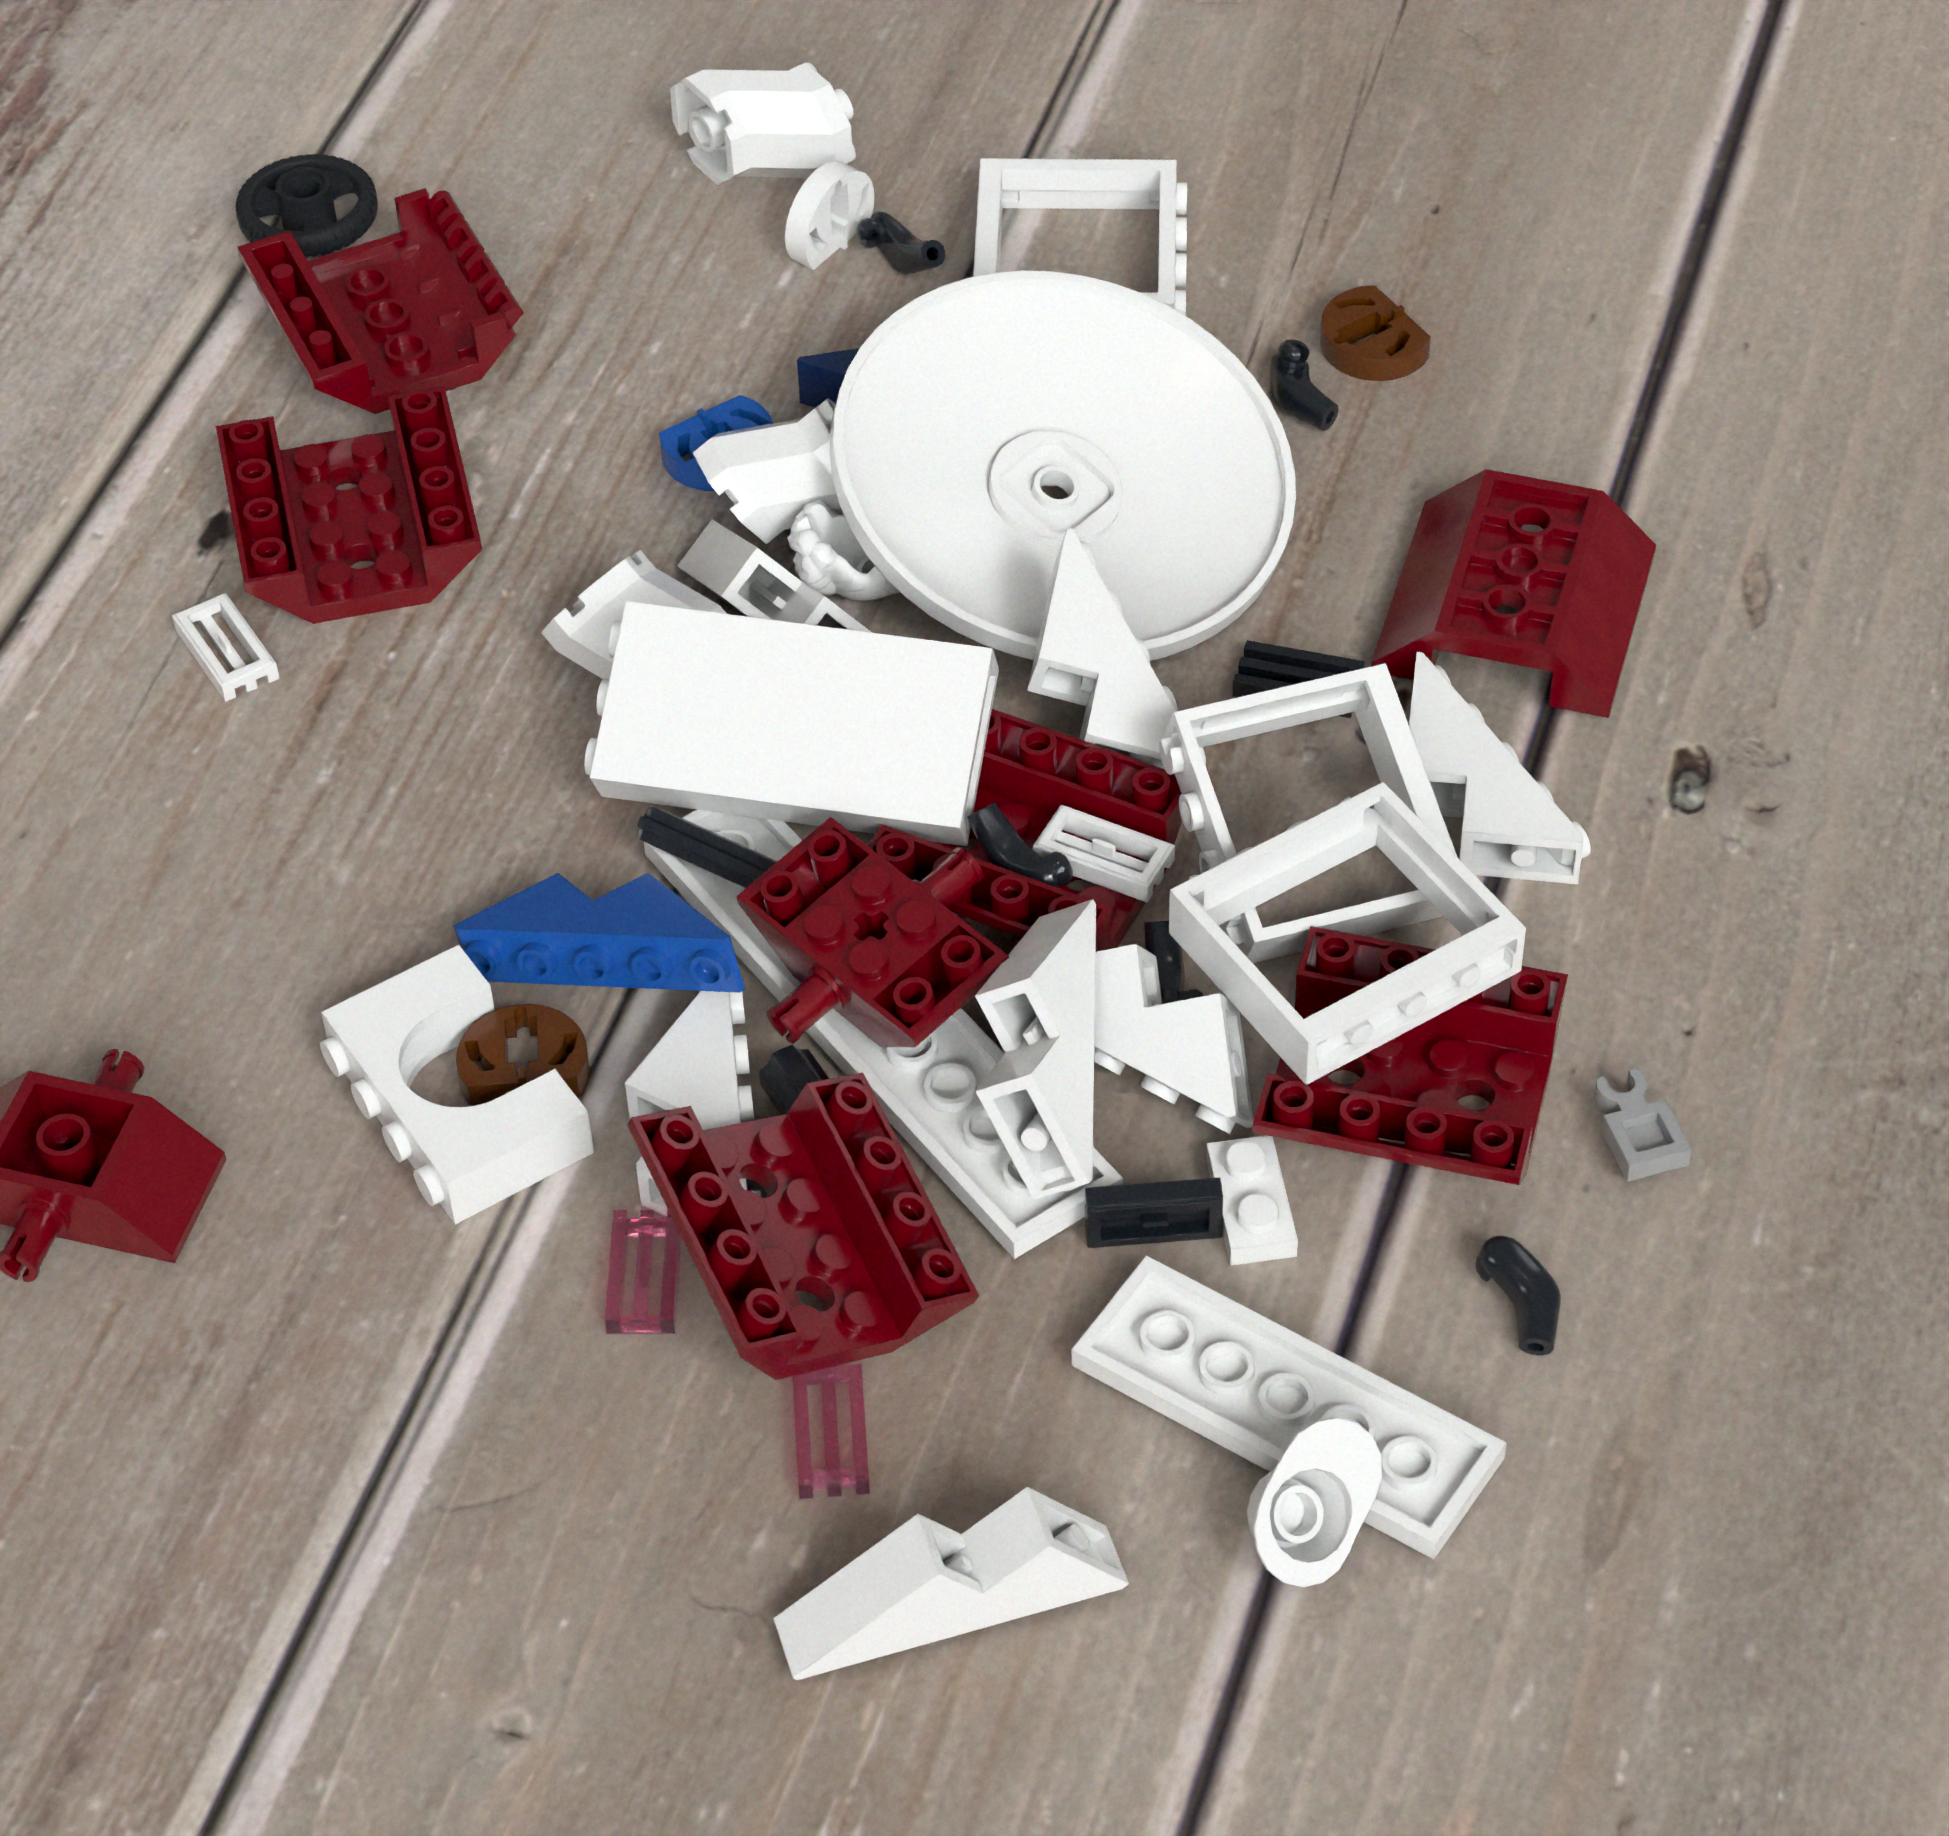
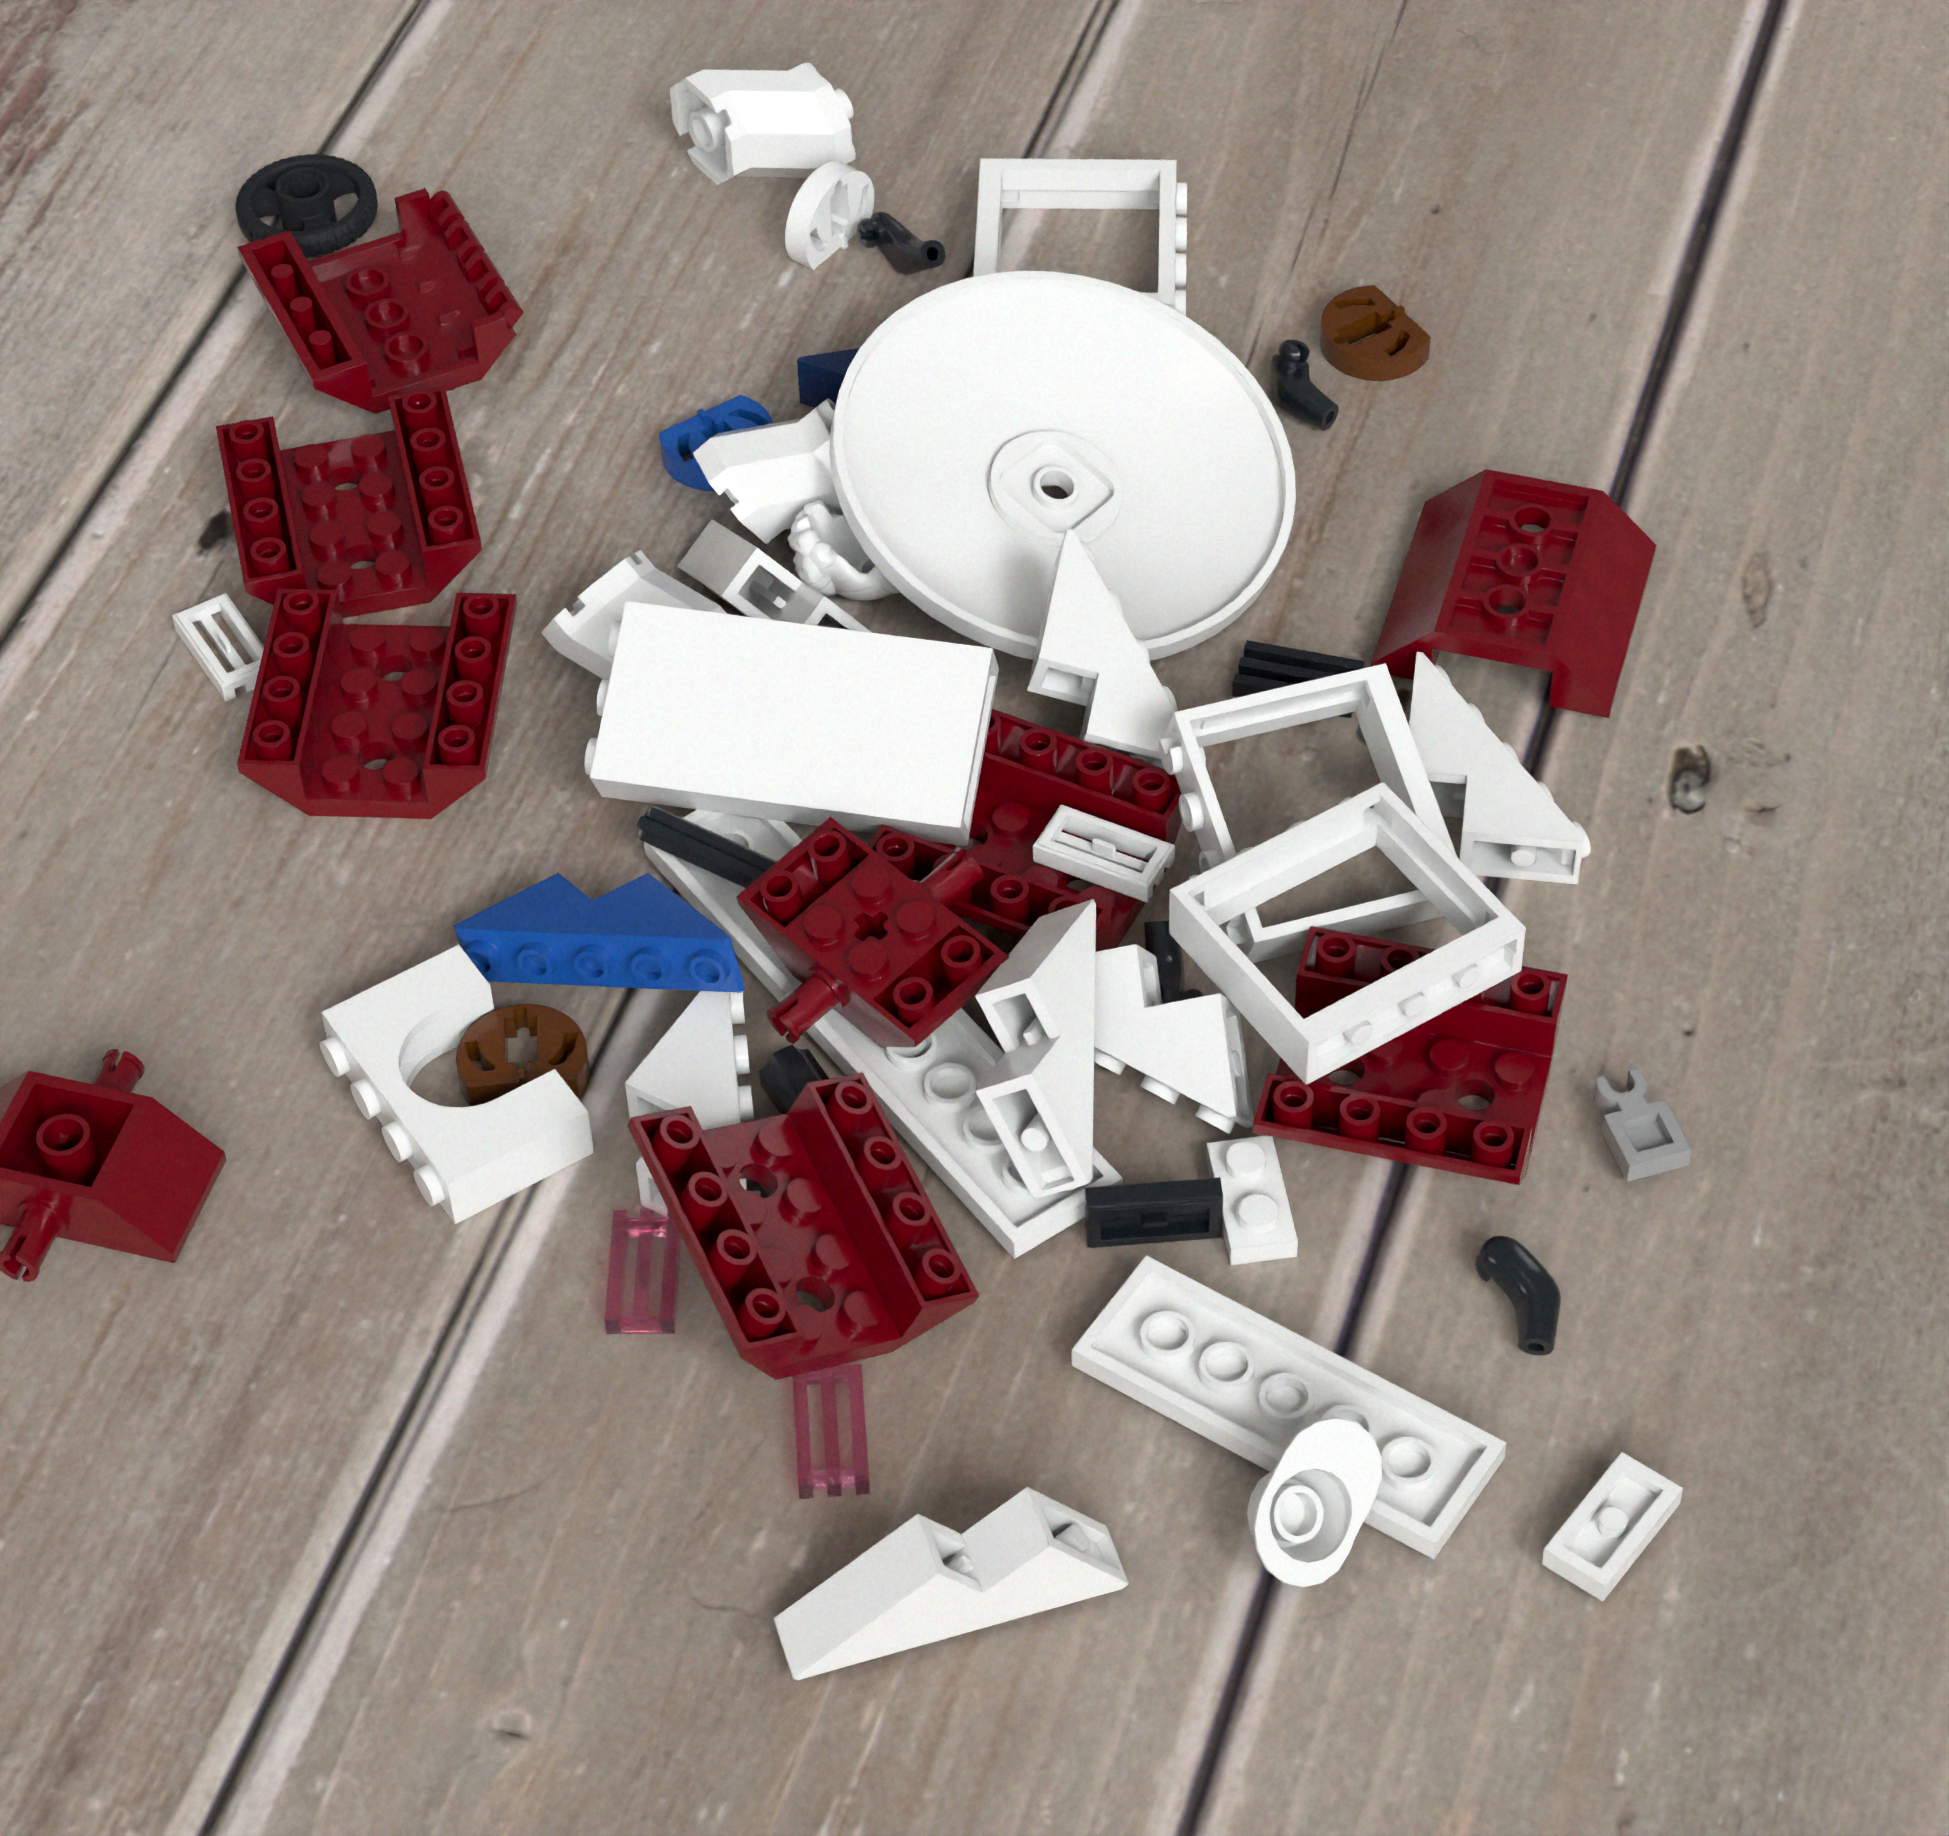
black arm [967,803,1073,888] -> none
none -> dark red slope [237,588,517,819]
none -> white plate [1542,1452,1683,1602]

